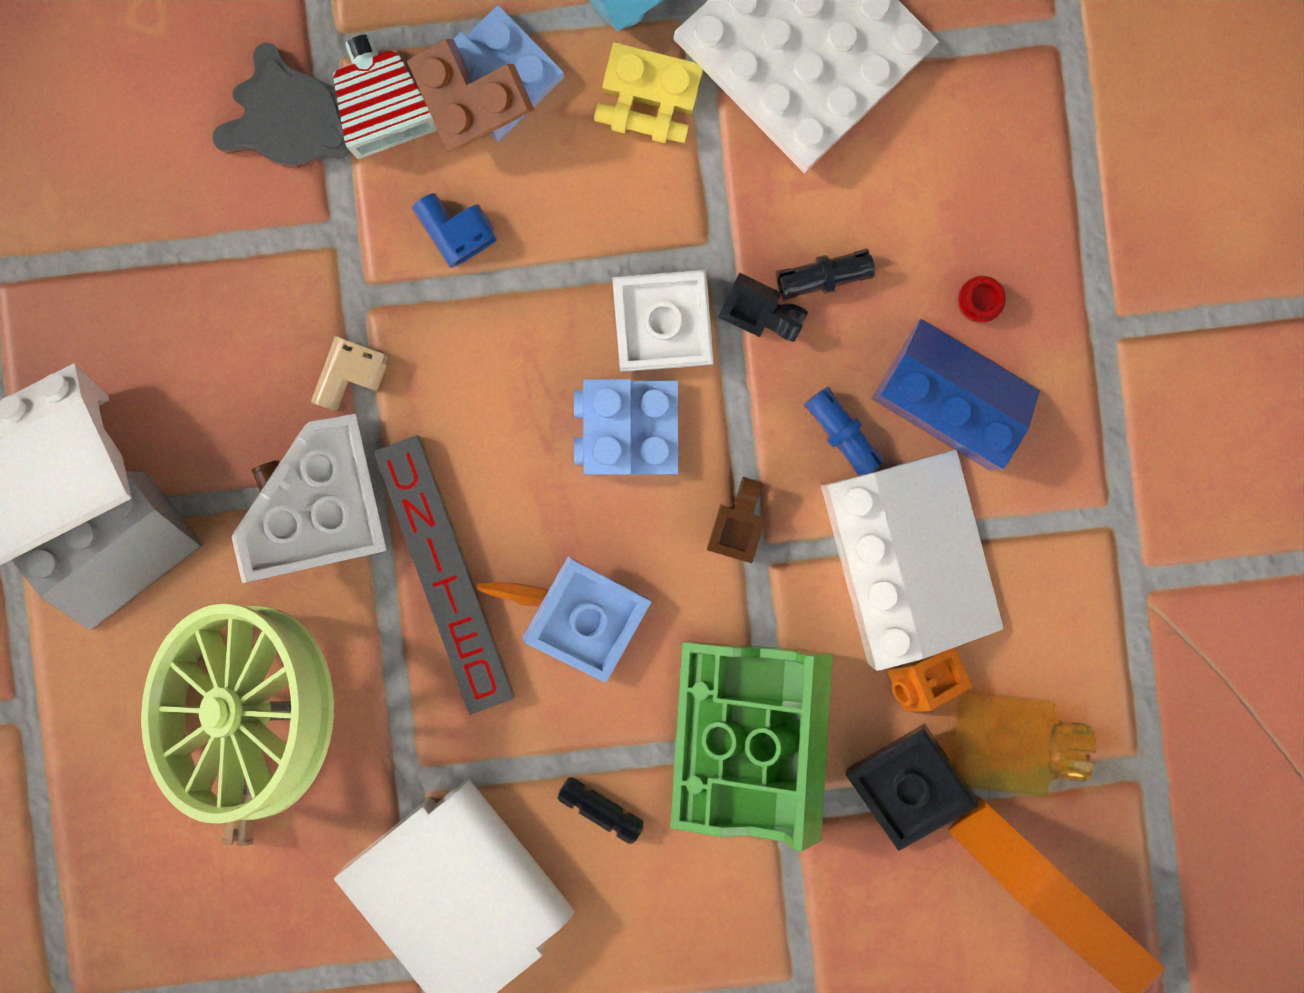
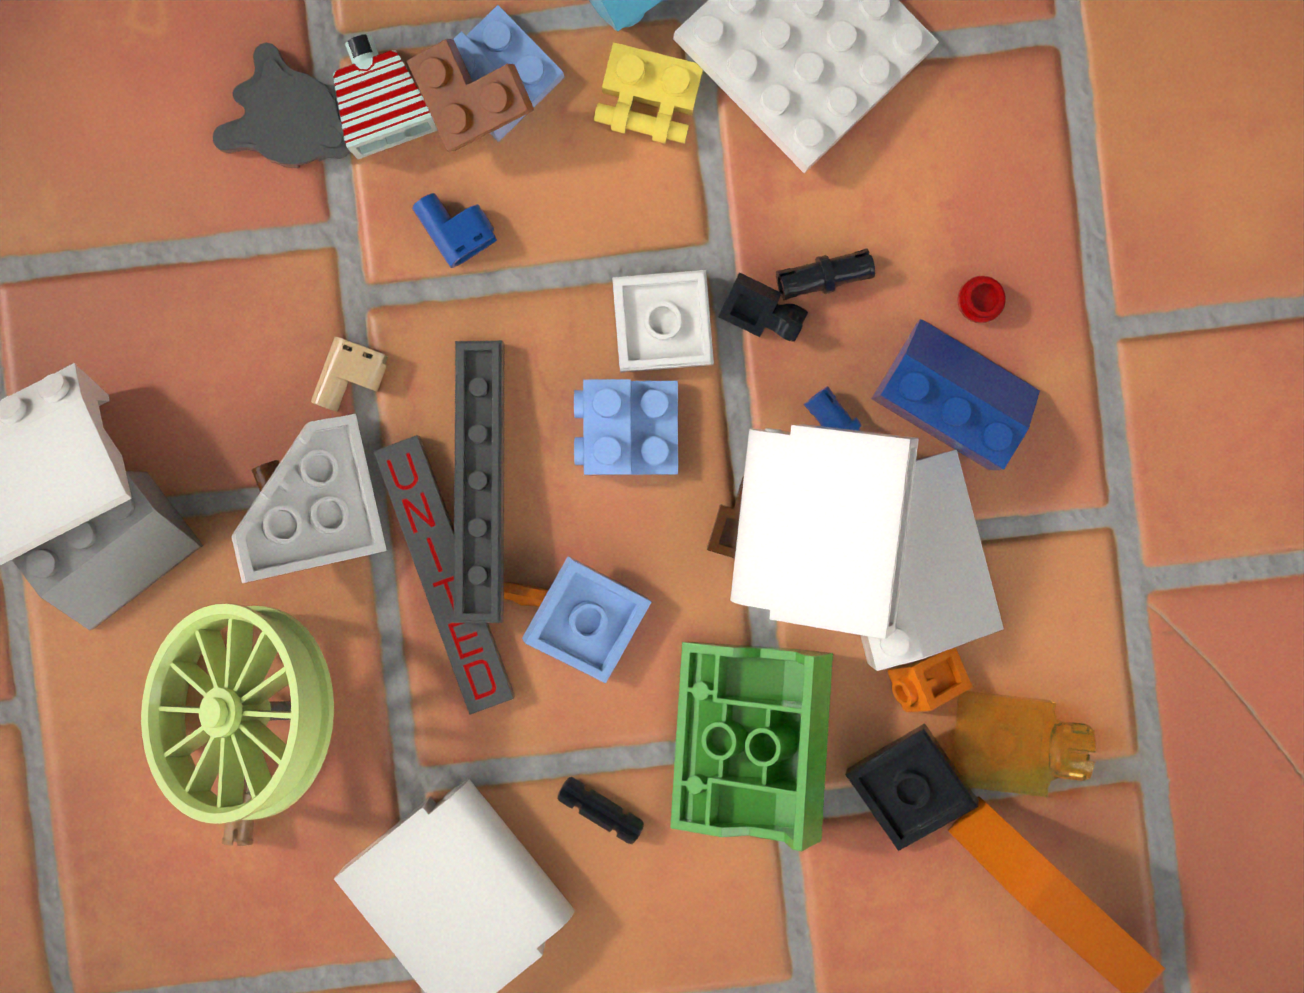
none -> dark grey tile [454,340,504,623]
none -> white piece [730,424,919,639]

